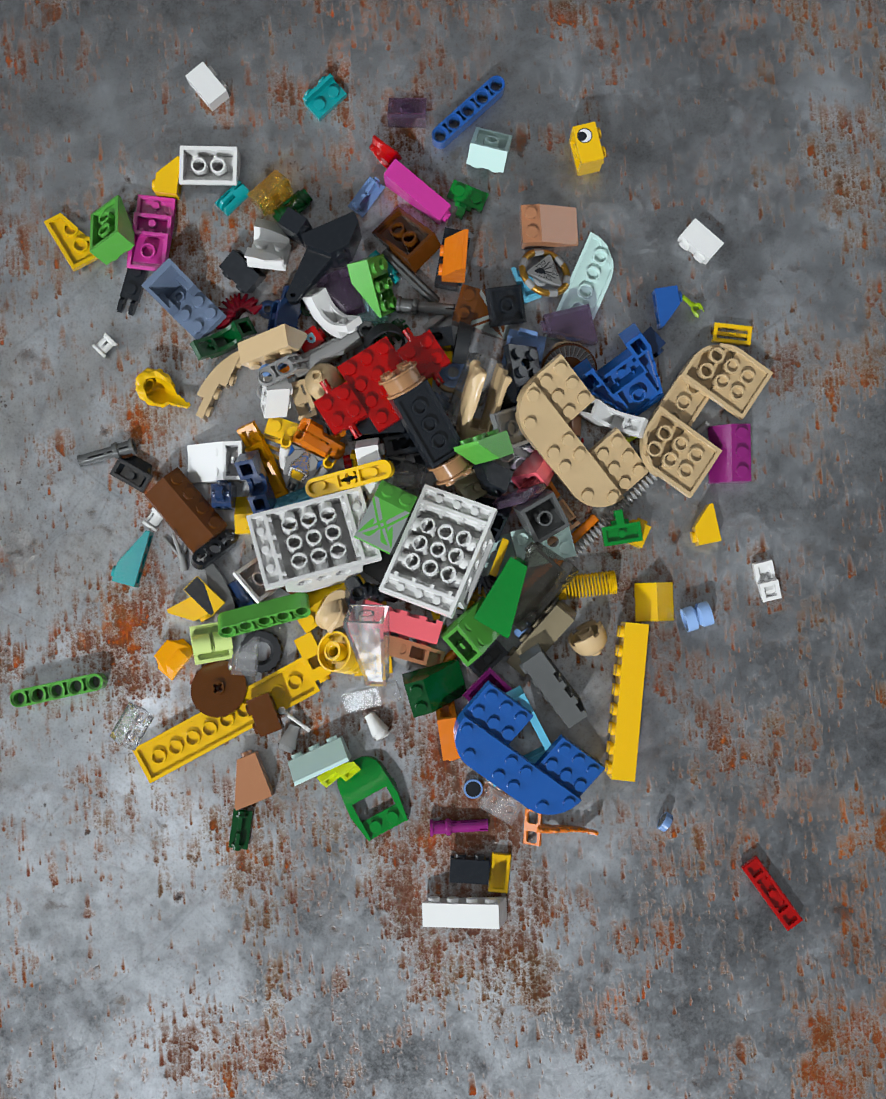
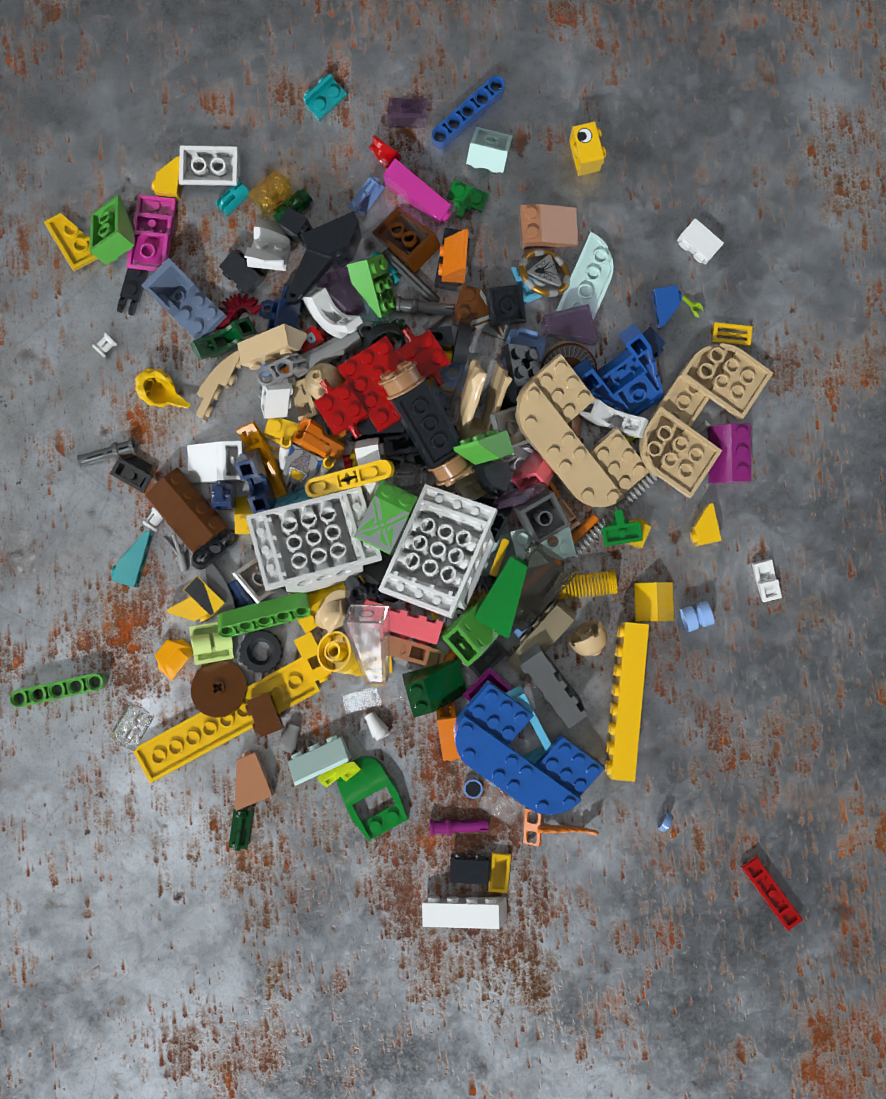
white brick [185,62,230,111] -> none
clear slope [228,636,260,676] -> none
white hinge [278,707,311,732] -> none

